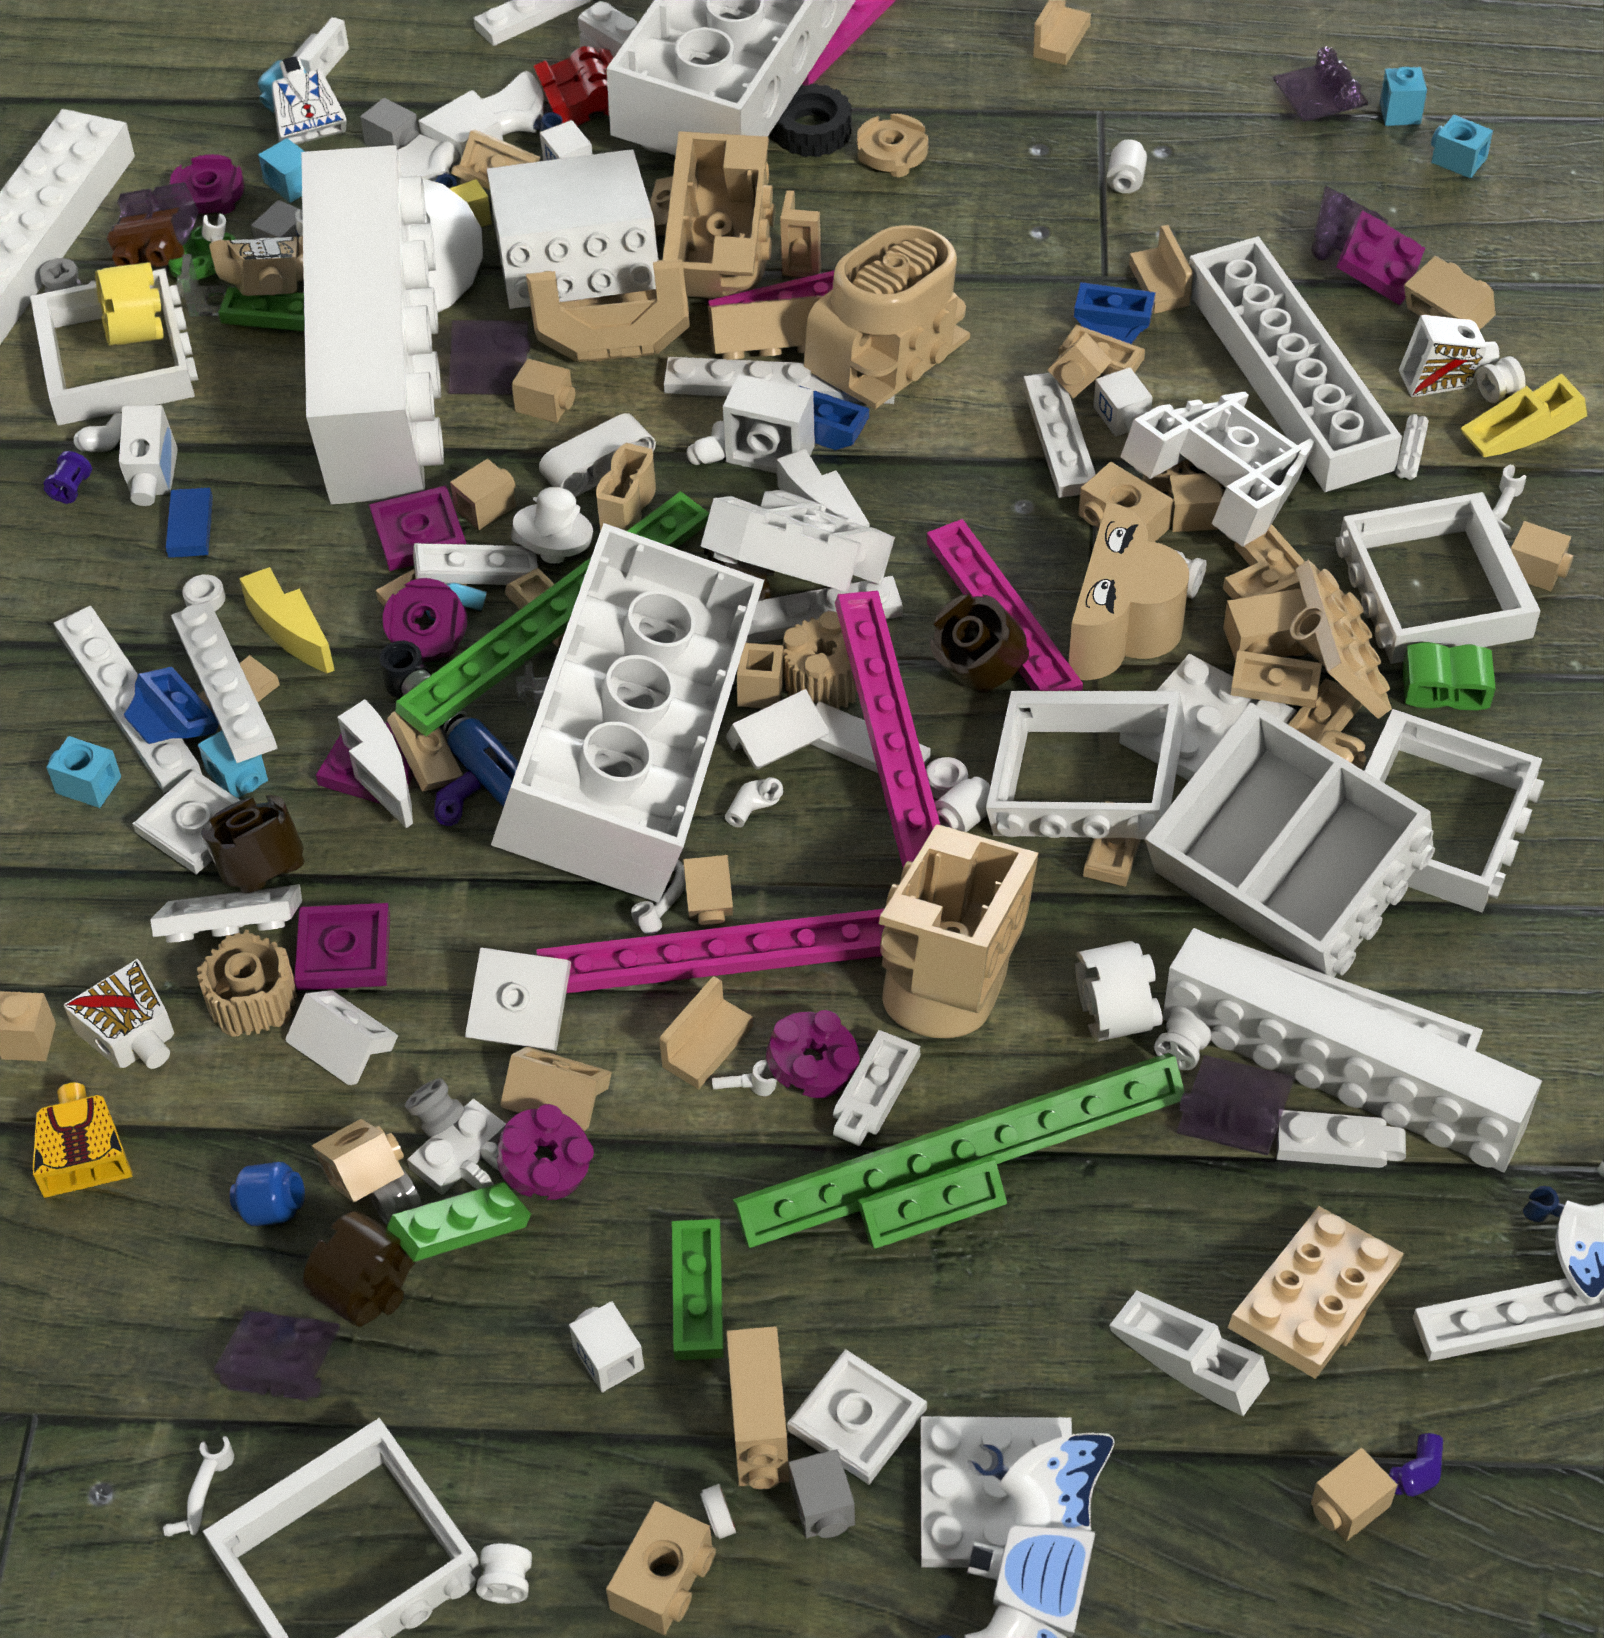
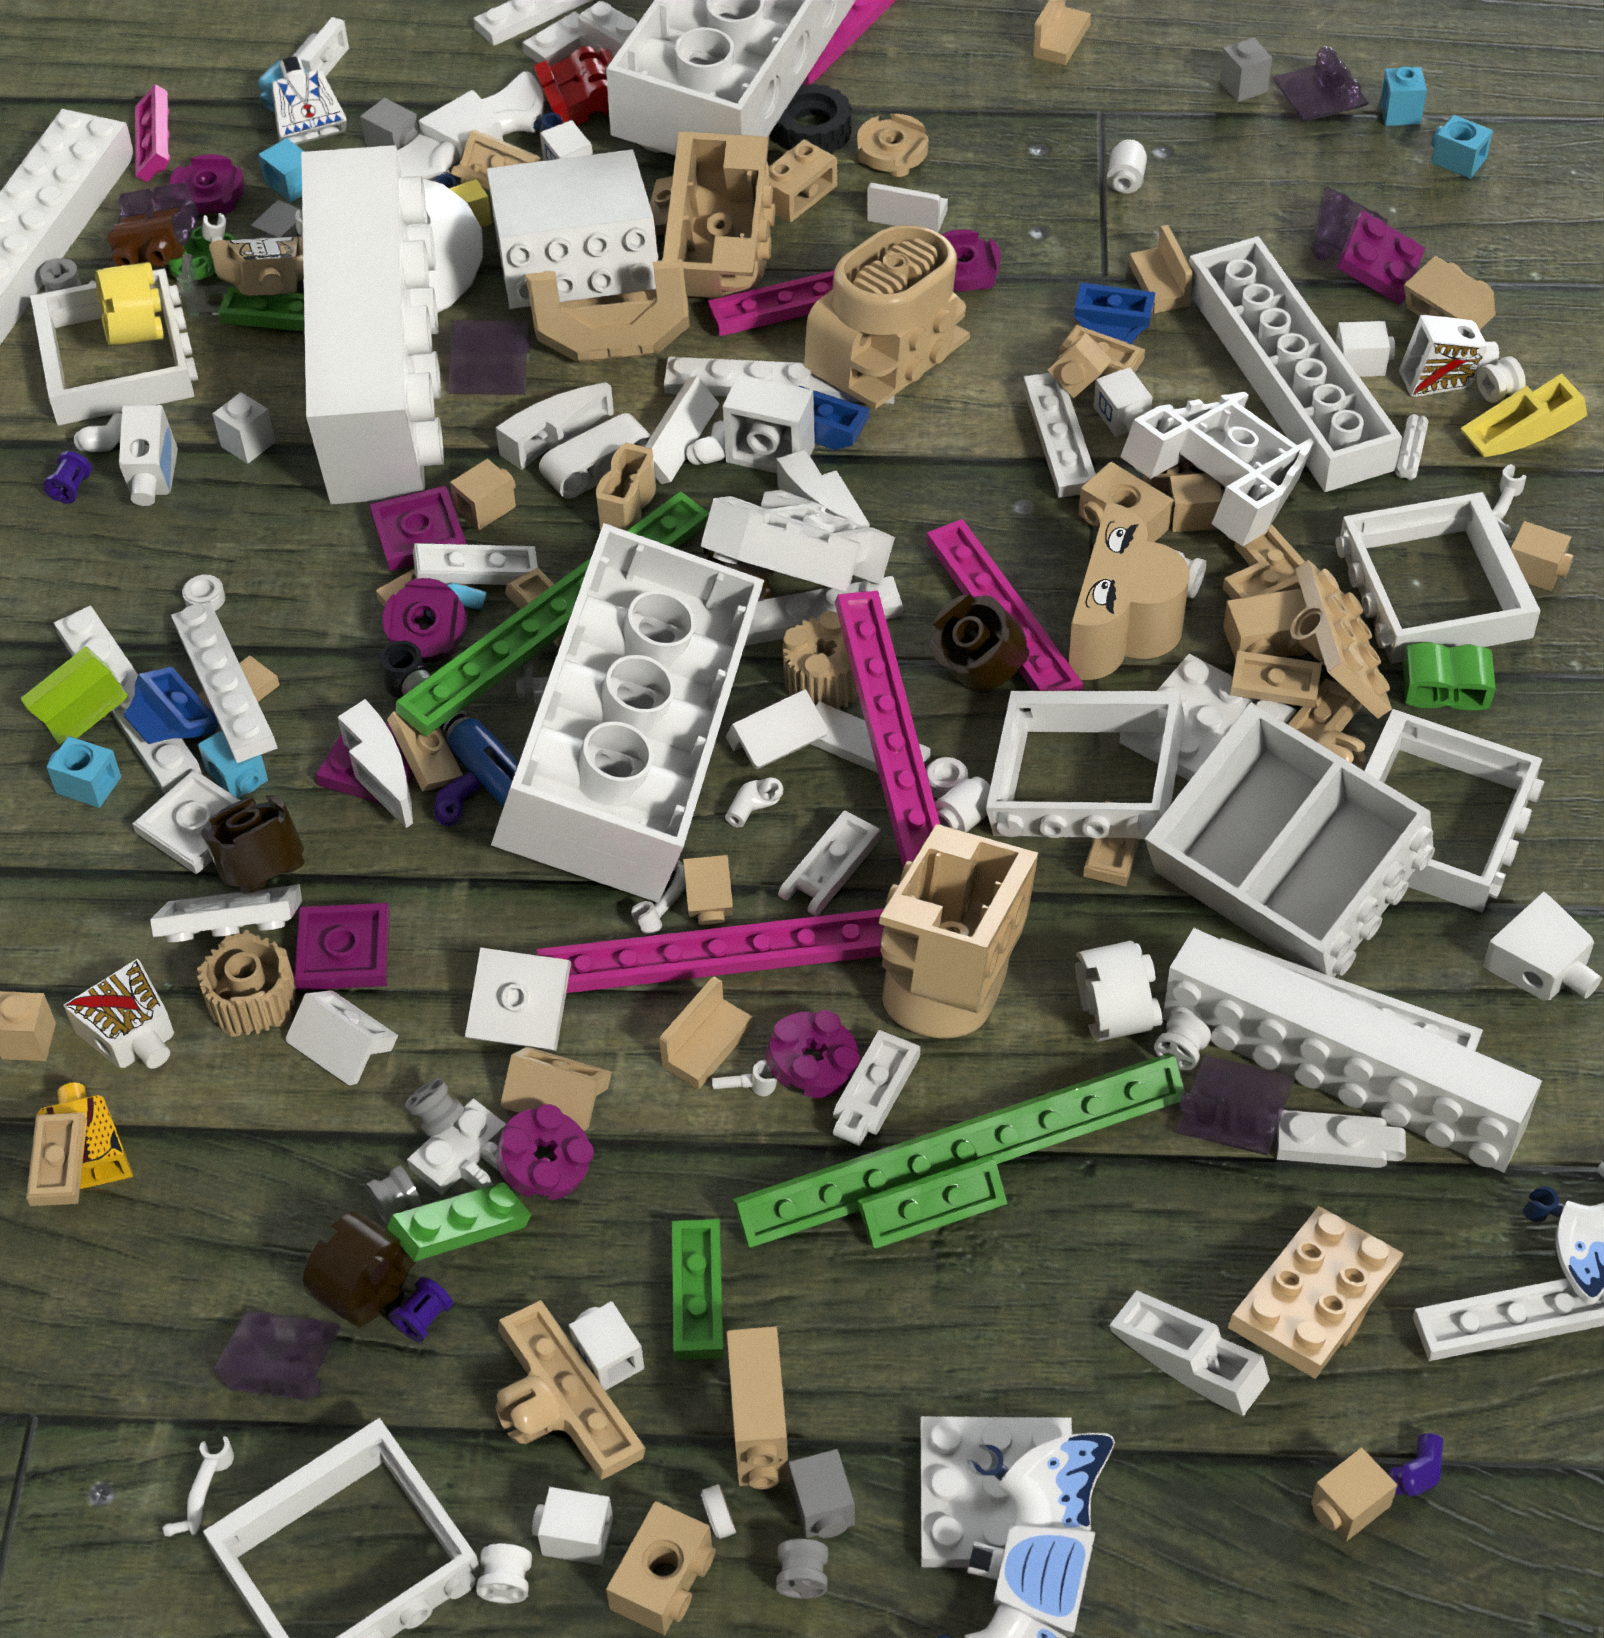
blue tile [166,488,213,558] -> none
blue head [229,1162,305,1226] -> none
light yellow slope [239,567,335,673] -> none
tan brick [312,1119,404,1202] -> none
white plate [511,487,593,563] -> none
tan brick [512,358,575,423] -> none
tan brick [708,296,823,360] -> none
tan brick [737,643,784,709] -> none
tan panel [780,190,821,277] -> none
white plate [787,1349,927,1485] -> none
none -> lime panel [20,646,128,746]
none -> tan plate [26,1112,87,1206]
none -> dark pink plate [135,84,170,183]
none -> white brick [212,392,276,464]
none -> dark purple bush [389,1276,454,1342]
none -> tan plate [495,1300,645,1480]
none -> white slope [496,382,614,470]
none -> white plate [522,11,581,66]
none -> white brick [532,1487,613,1566]
none -> white tile [645,375,719,484]
none -> tan brick [768,140,837,223]
none -> light grey wheel [776,1539,828,1599]
none -> white hinge [778,810,881,916]
none -> white panel [867,183,948,233]
none -> magenta plate [941,229,1001,292]
none -> light grey brick [1220,38,1272,102]
none -> white brick [1335,321,1395,377]
none -> white torso [1483,892,1602,1000]

